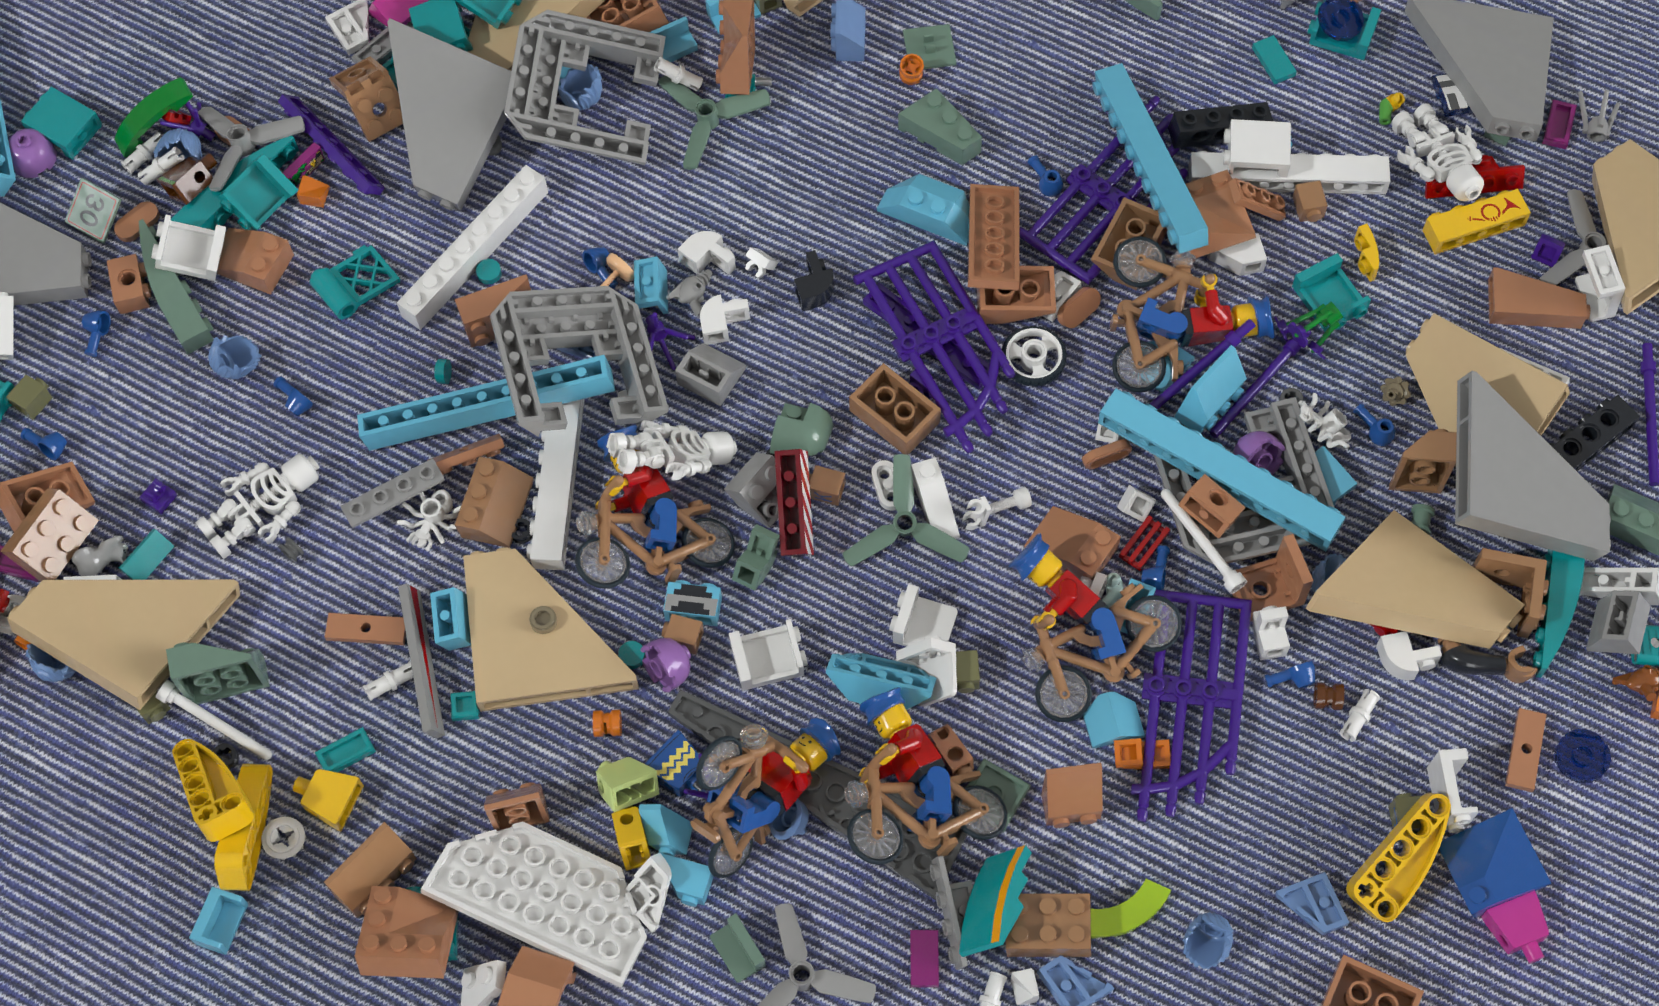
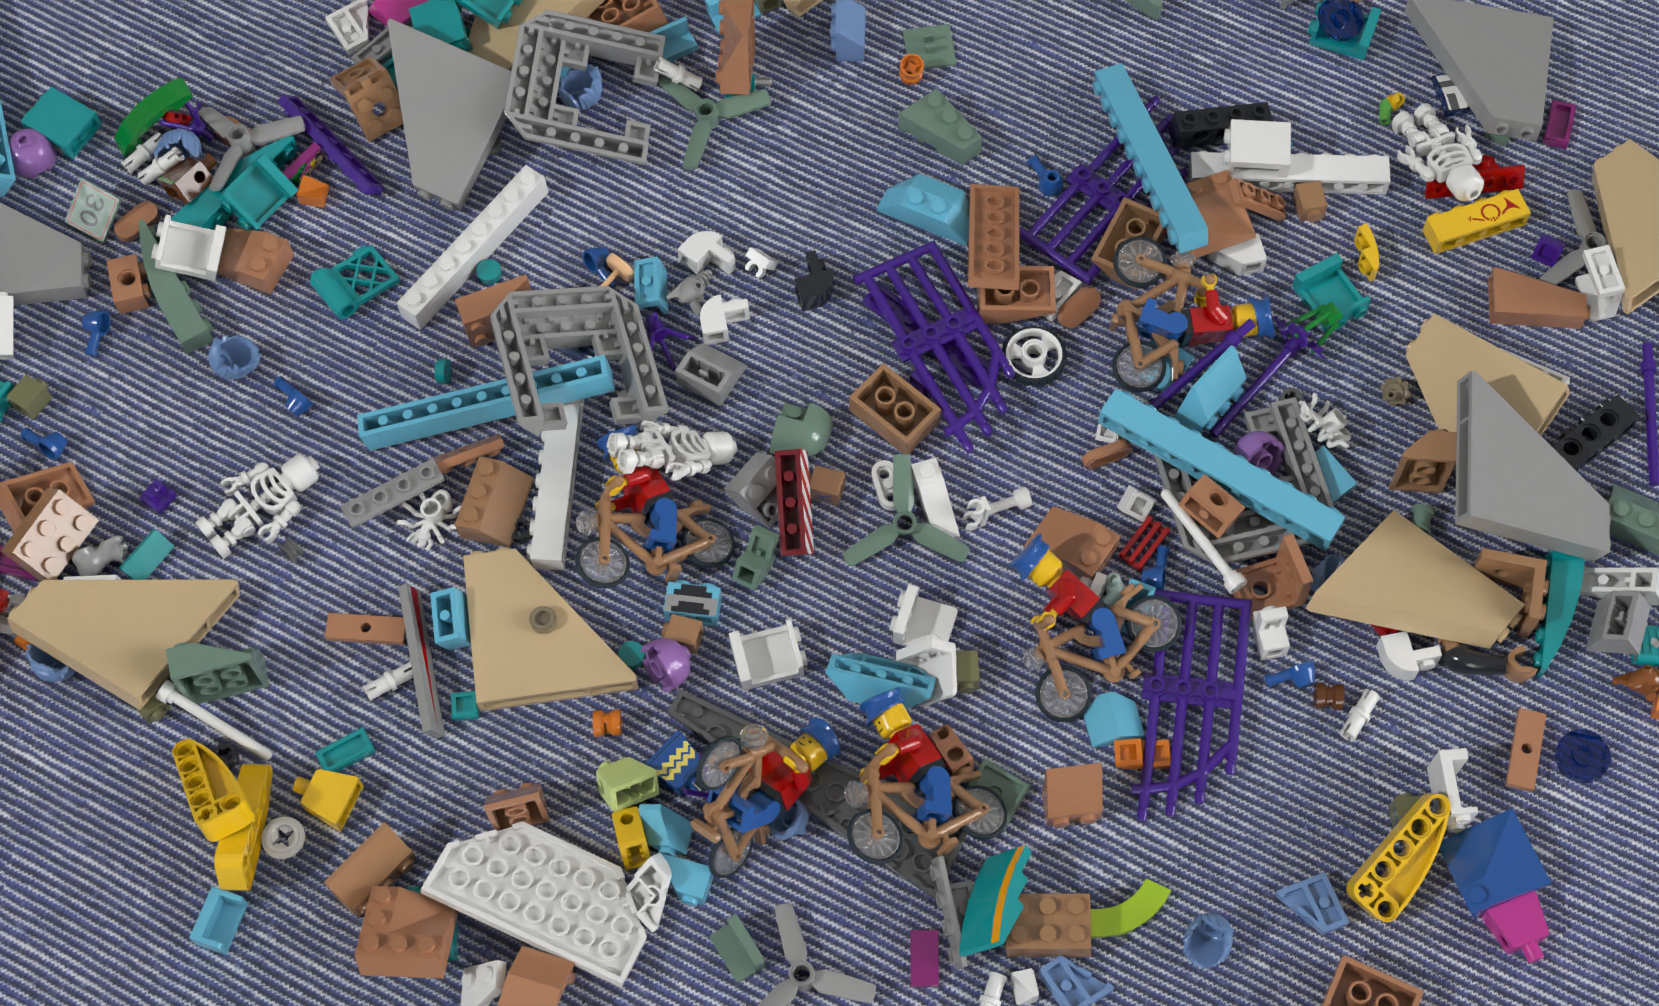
teal tile [1252,35,1297,85] -> none
blue bar [1353,403,1395,446] -> none
light grey plant [1578,90,1620,142] -> none

